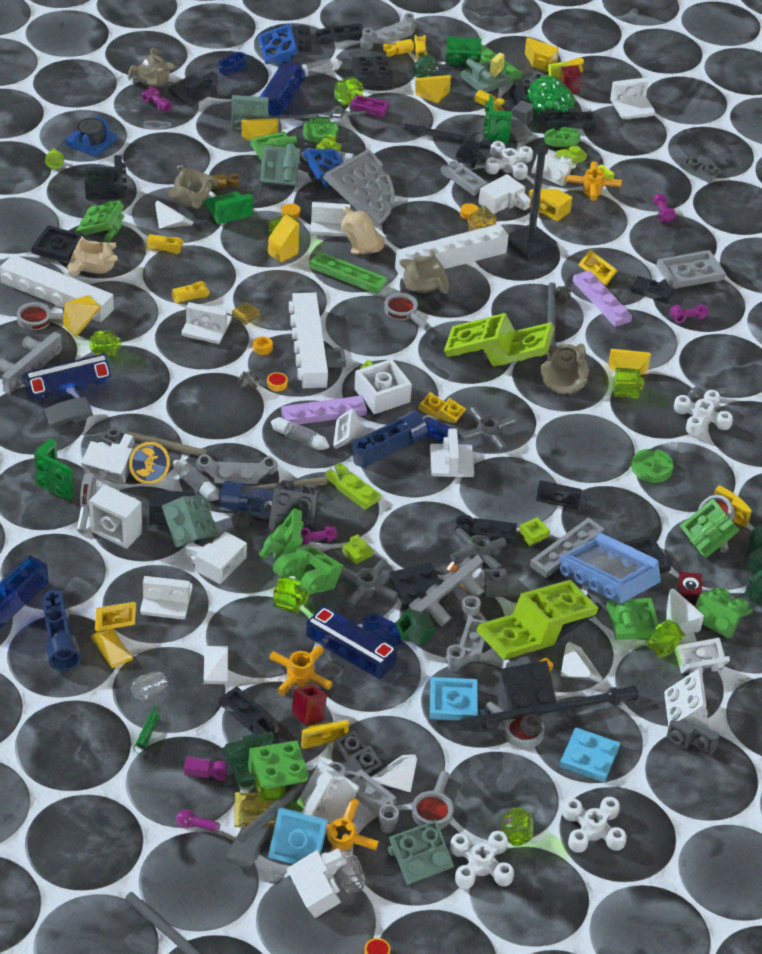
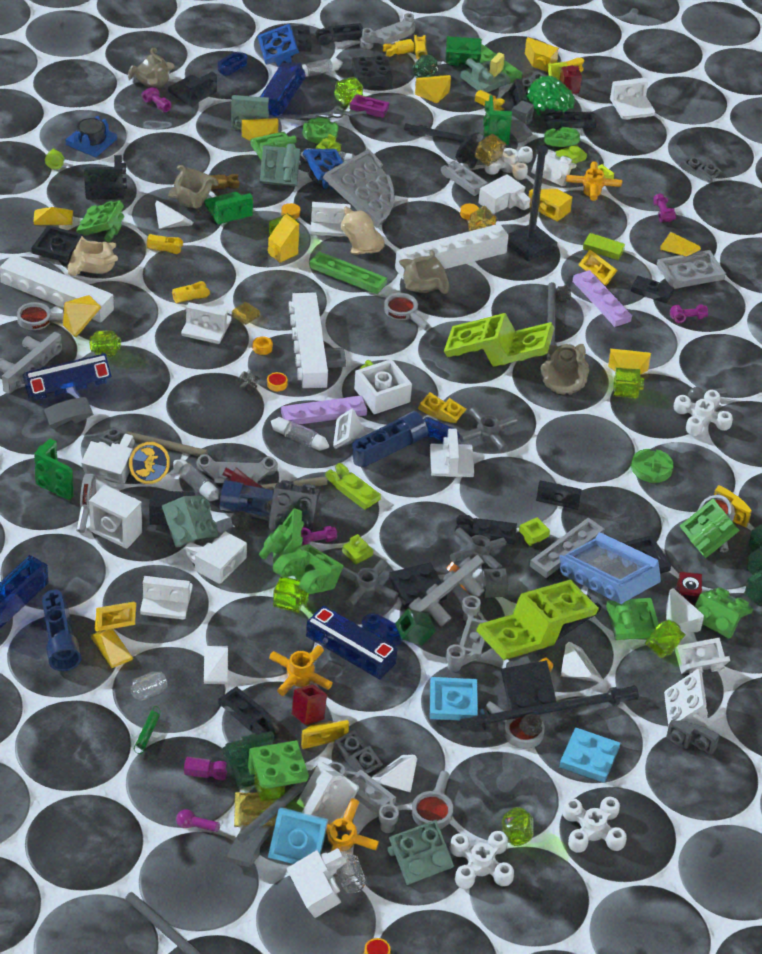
none -> yellow slope [34,207,73,225]
none -> dark red piece [222,467,265,489]
none -> clear yellow brick [474,133,506,166]
none -> lime tile [583,233,626,260]
none -> yellow slope [660,232,701,256]

